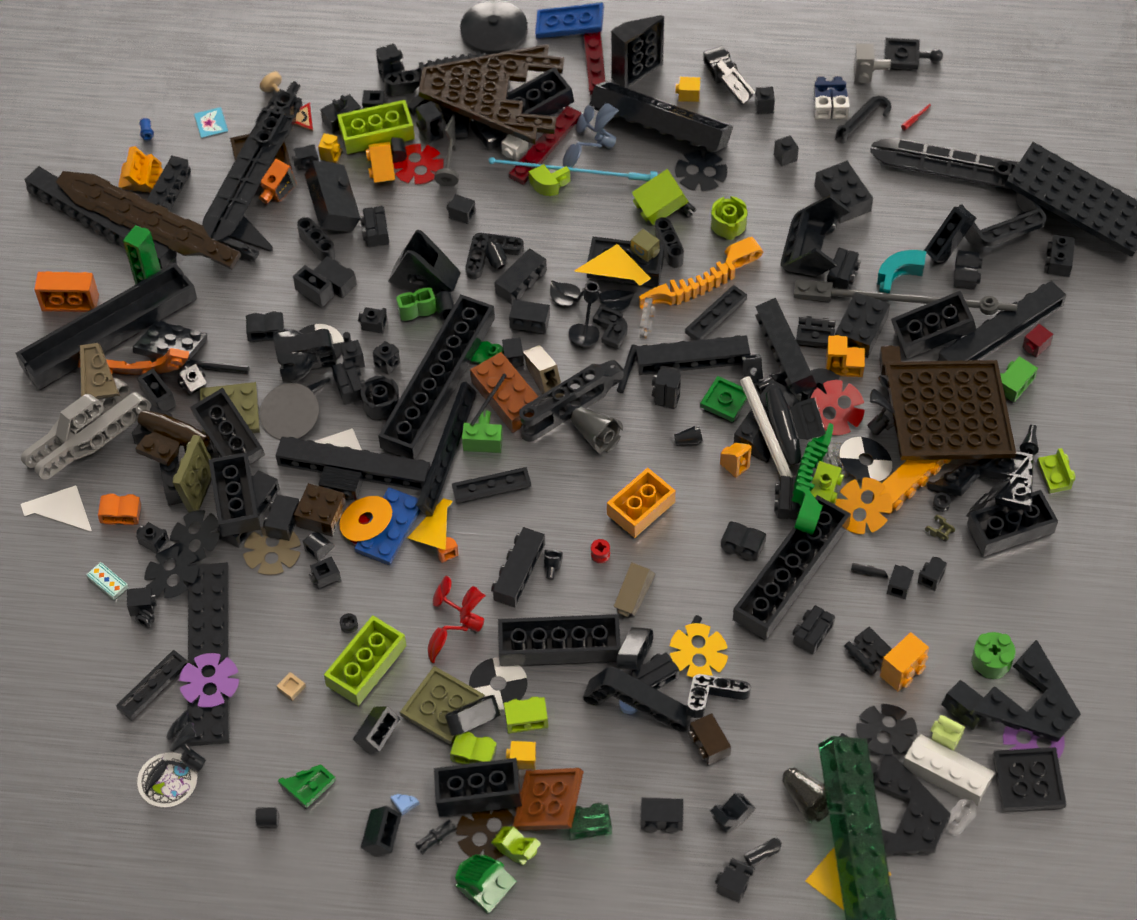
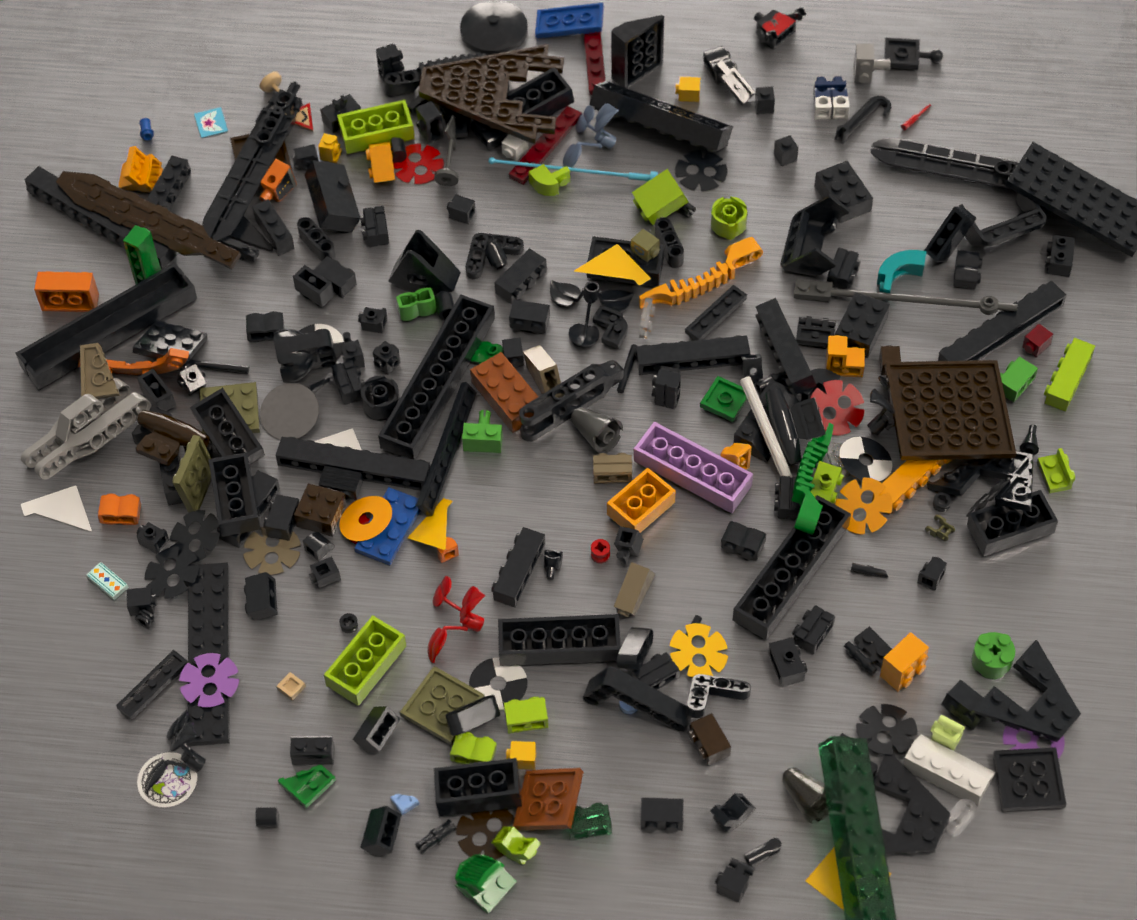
black brick [362,90,388,109] -> none
black plate [452,467,531,503] -> none
black axle [470,373,507,426] -> none
black cone [674,426,703,445] -> none
black brick [886,565,914,600] -> none
black brick [891,290,977,359] -> none
none -> black brick [244,572,277,621]
none -> black brick [252,200,294,256]
none -> black brick [290,736,335,764]
none -> dark tan brick [593,453,632,483]
none -> black brick [614,526,644,568]
none -> lavender brick [634,422,753,513]
none -> black torso [754,7,806,50]
none -> black brick [768,637,807,687]
none -> lime brick [1044,337,1095,412]

